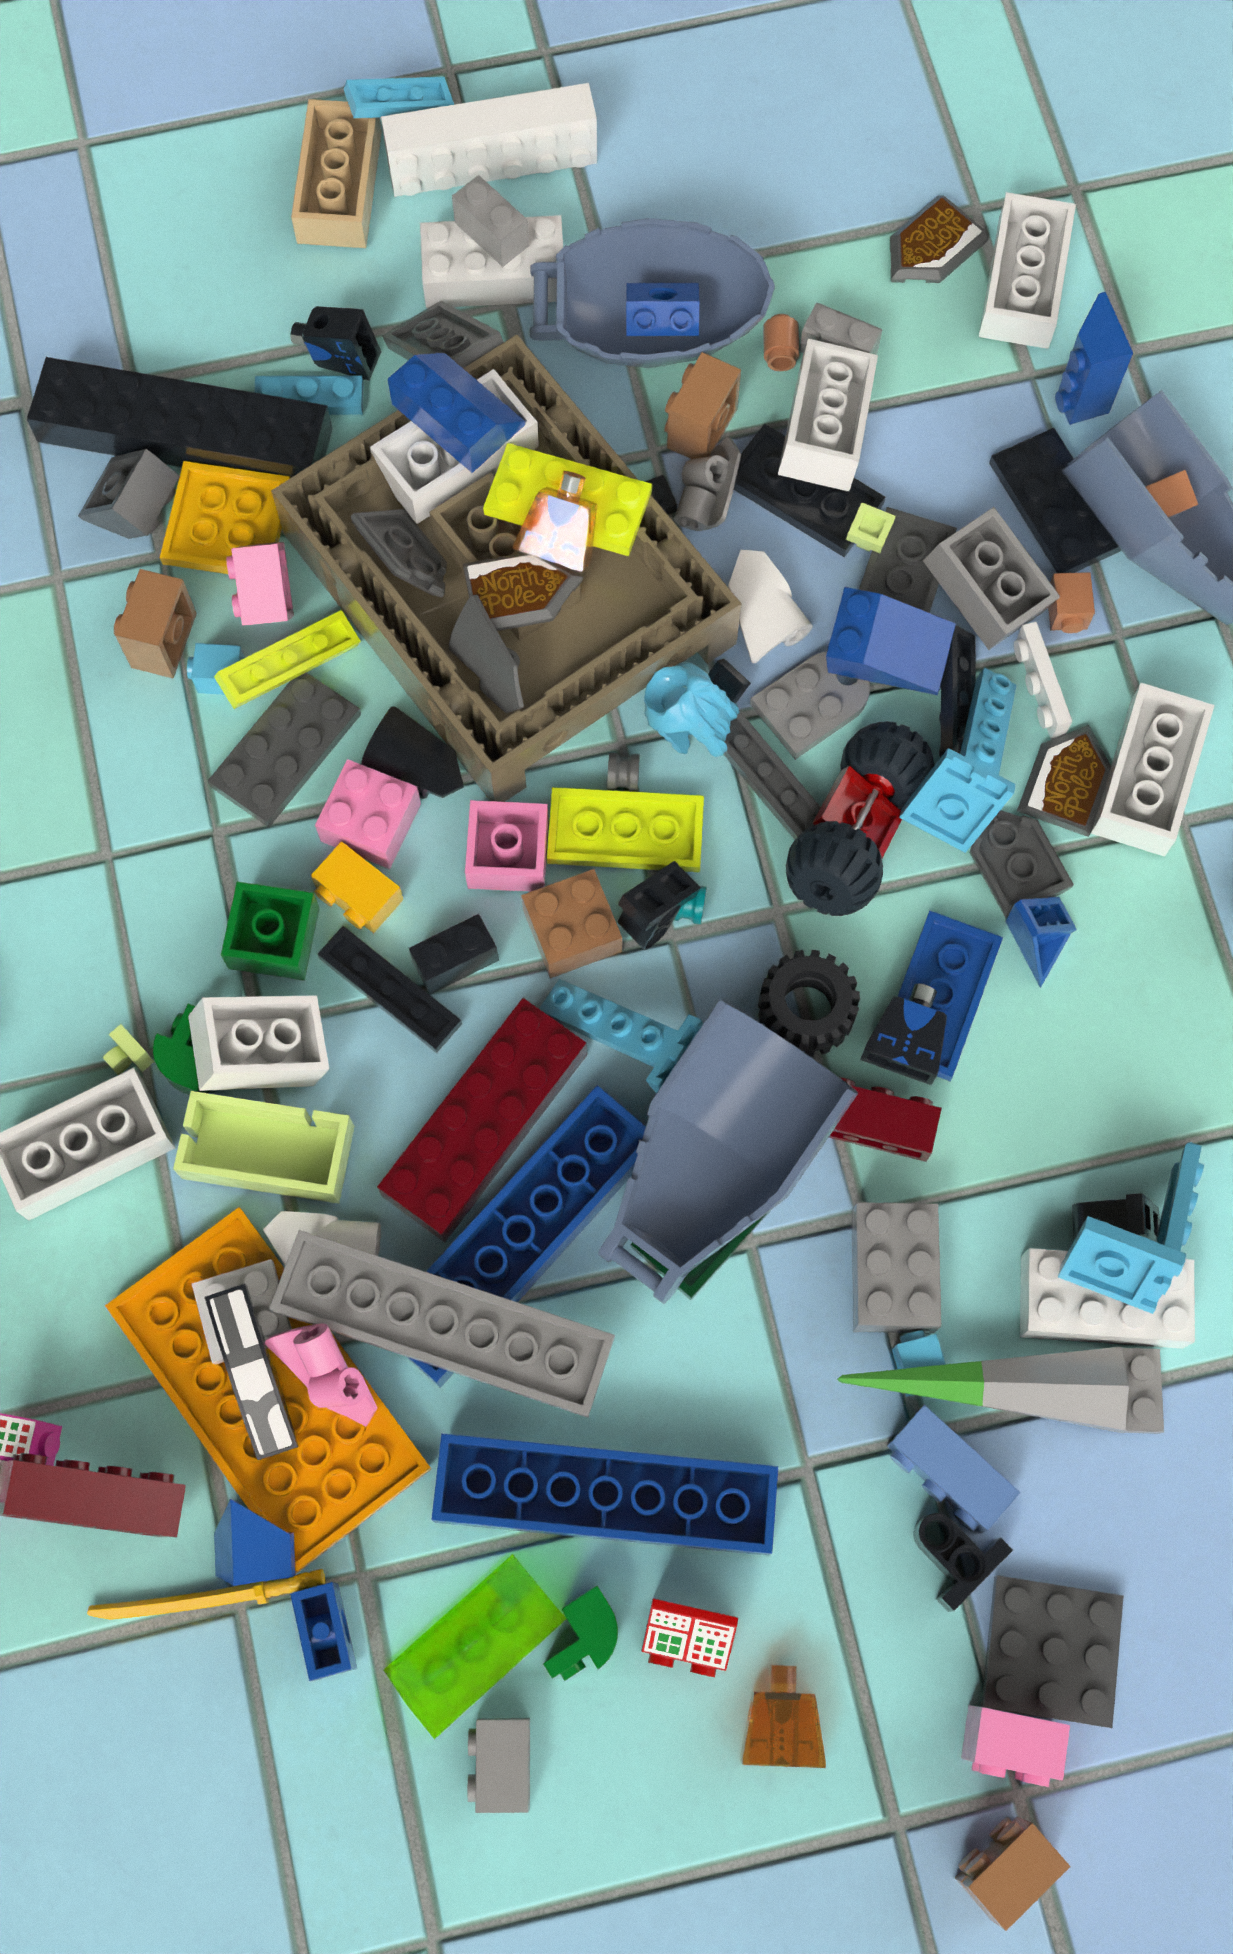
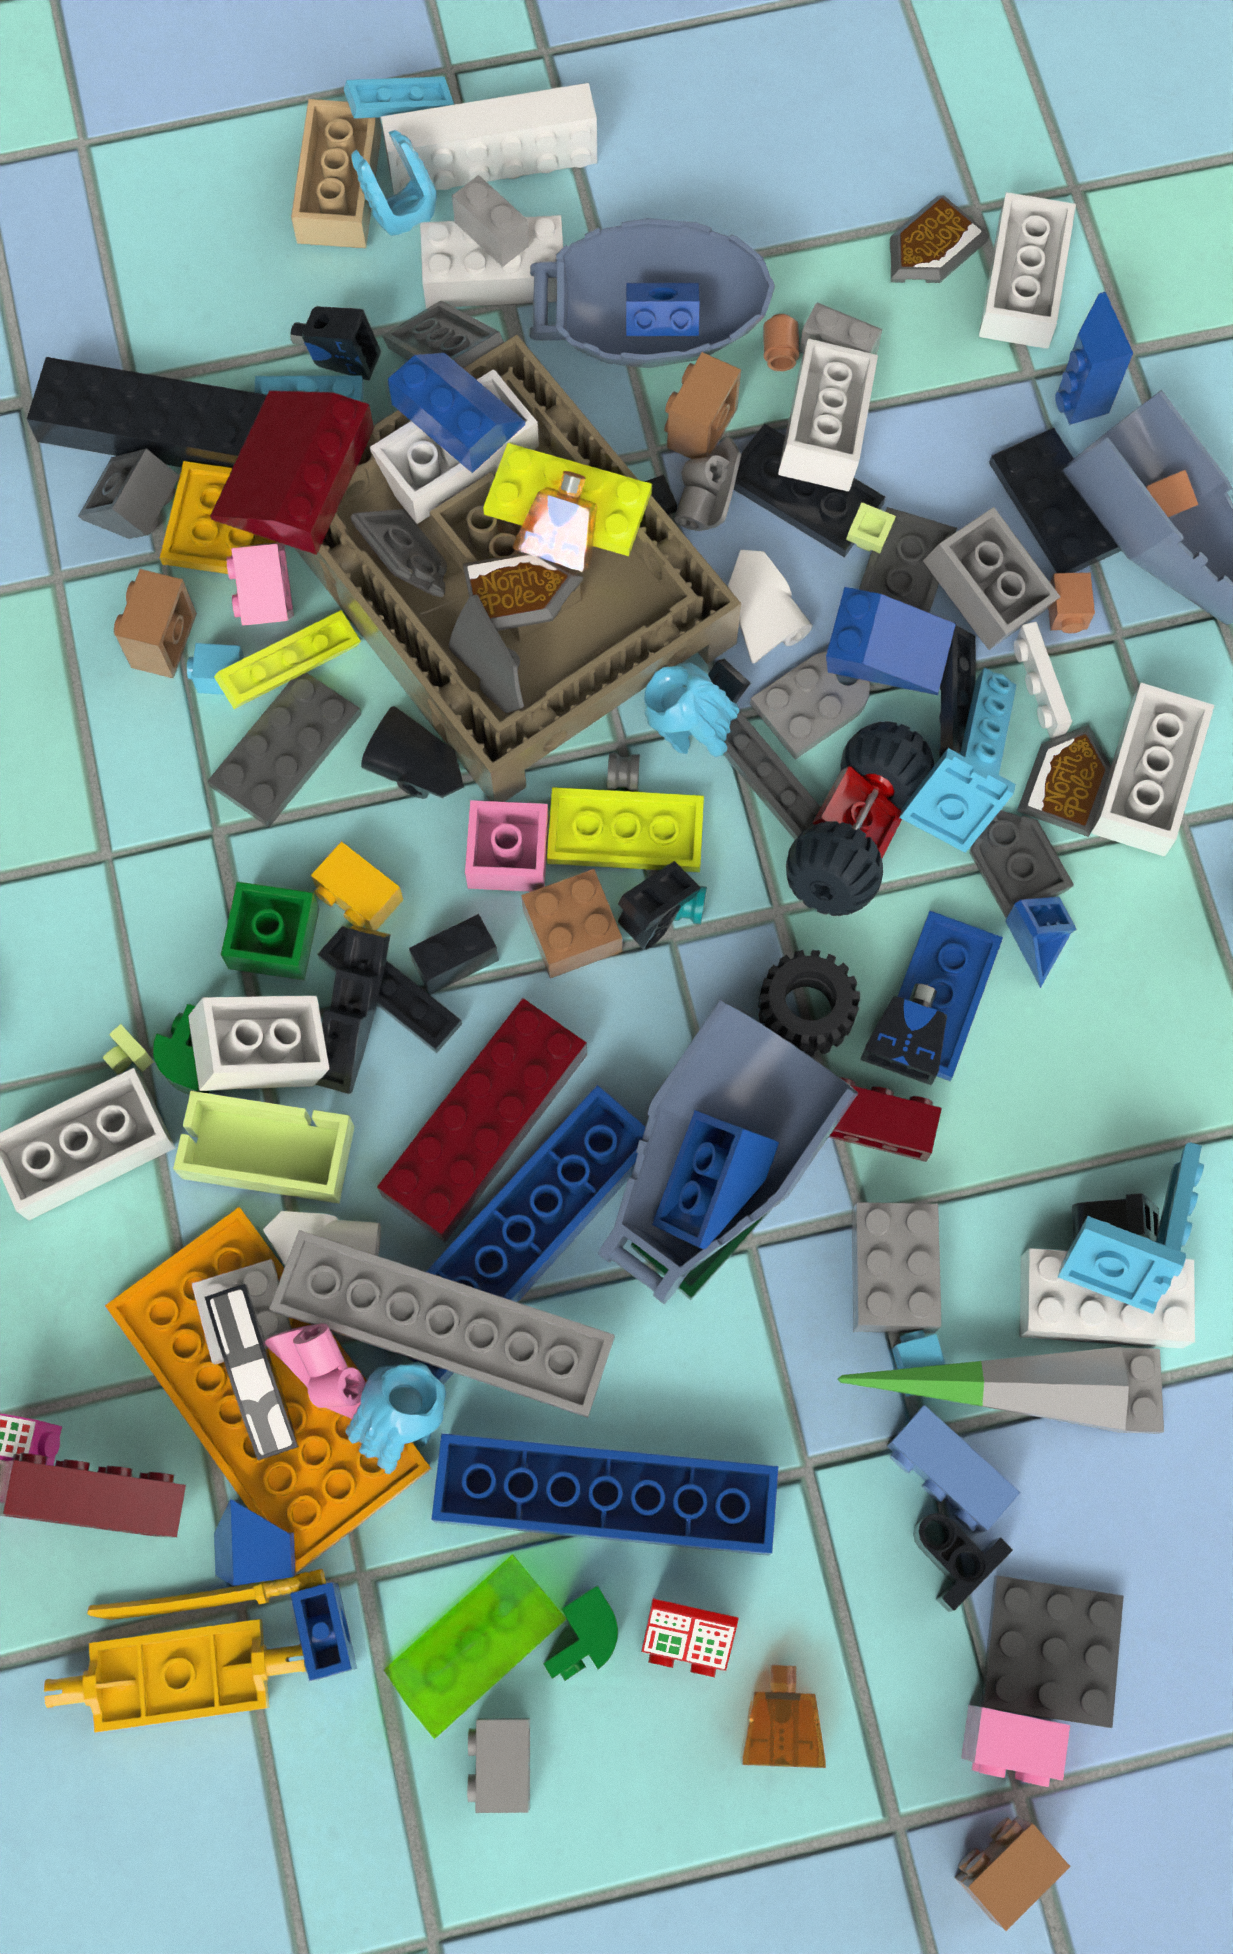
bright pink brick [315,759,421,869] -> none
medium azure bracket [539,979,704,1094] -> none
none -> yellow plate [44,1619,307,1733]
none -> dark red slope [210,390,374,555]
none -> black slope [315,925,391,1094]
none -> medium azure piece [345,1361,446,1474]
none -> medium azure piece [351,130,437,236]
none -> blue slope [652,1110,779,1250]

